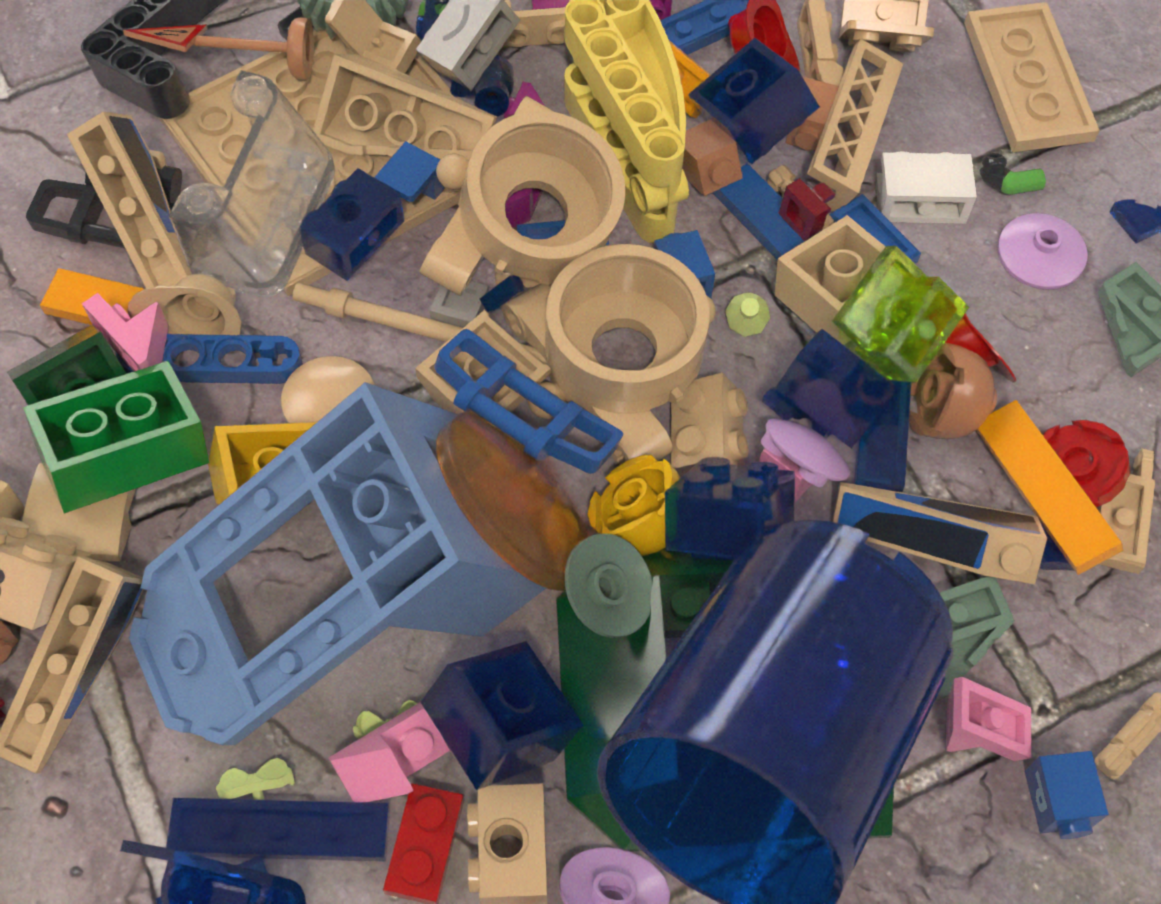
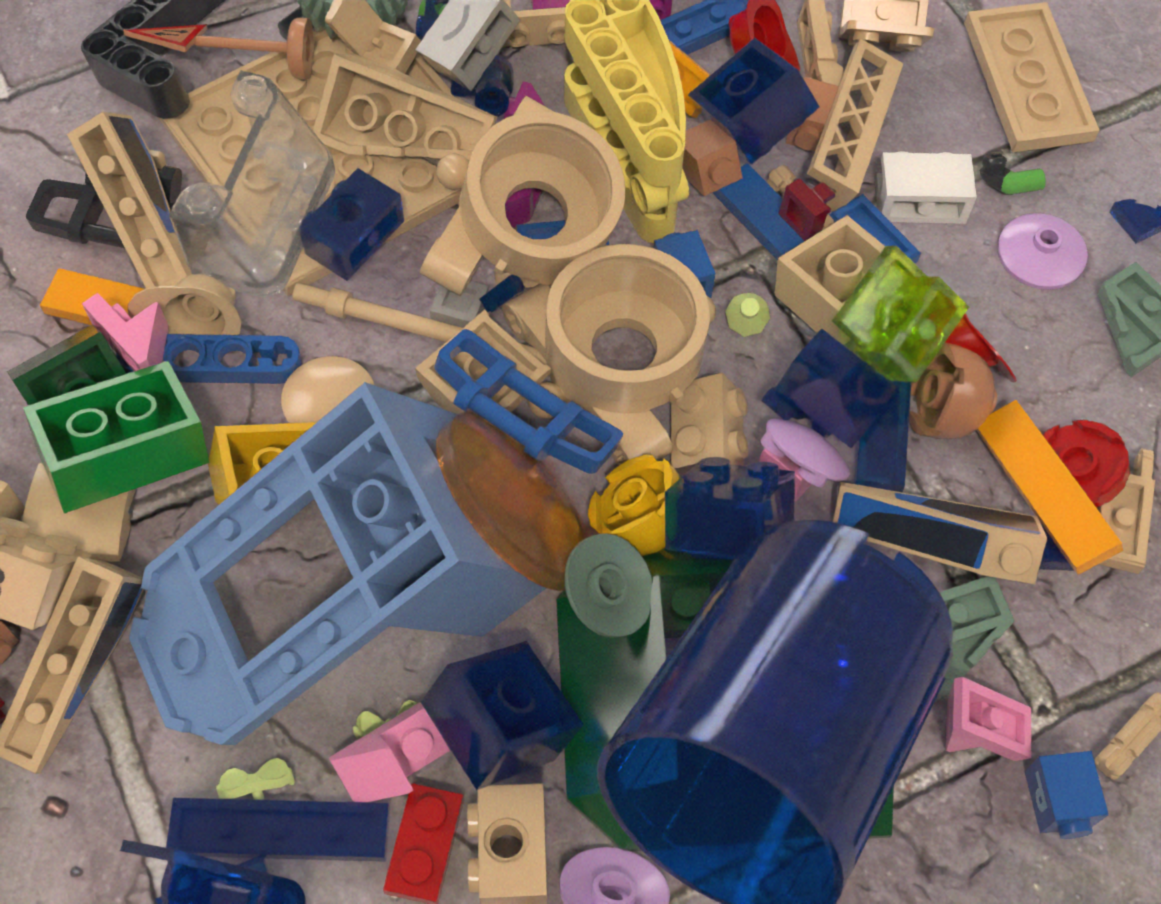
blue panel [374,141,445,207] -> none

